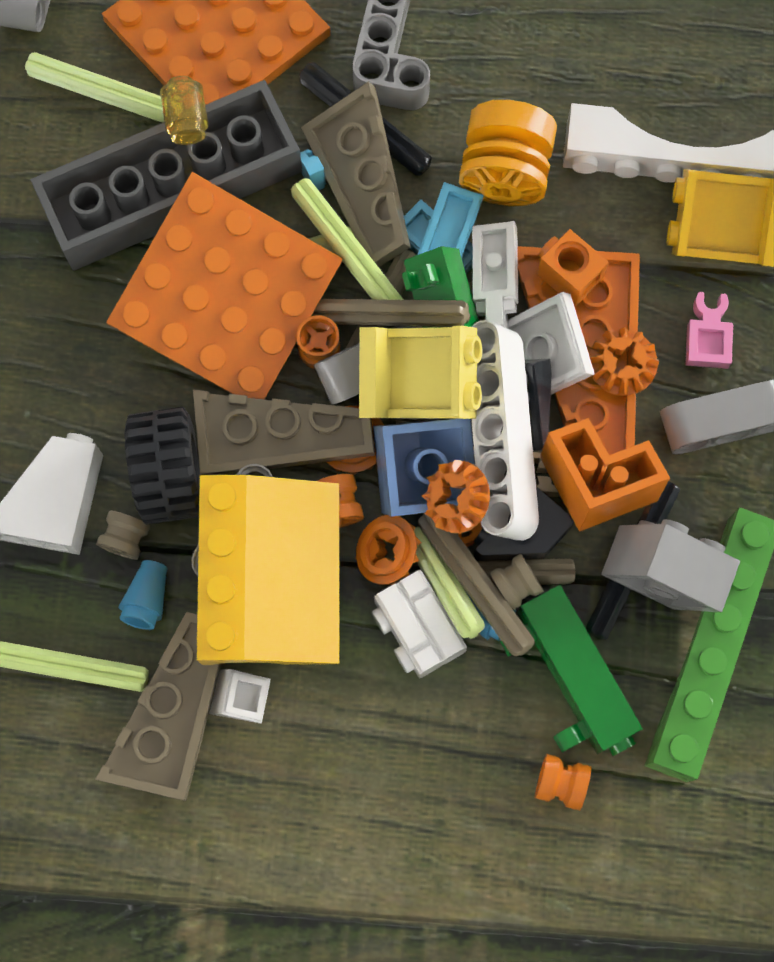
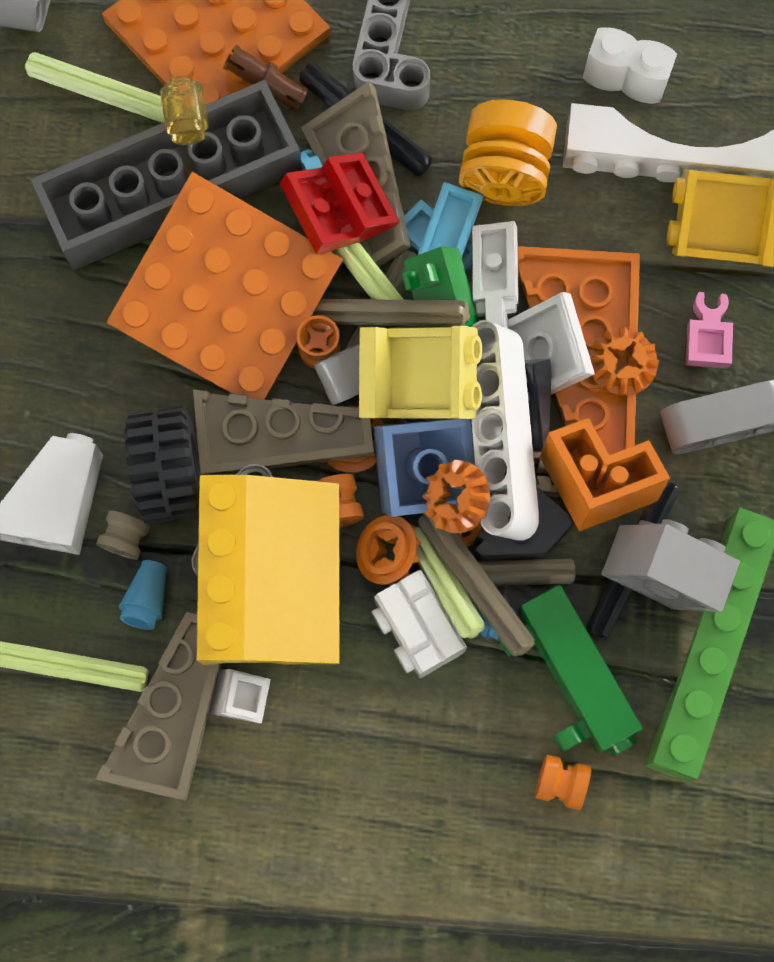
dark tan wheel [490,553,544,610] -> none
orange brick [537,229,609,307] -> none
none -> reddish brown pin [223,45,308,112]
none -> red slope [280,152,399,254]
none -> white brick [583,27,677,104]

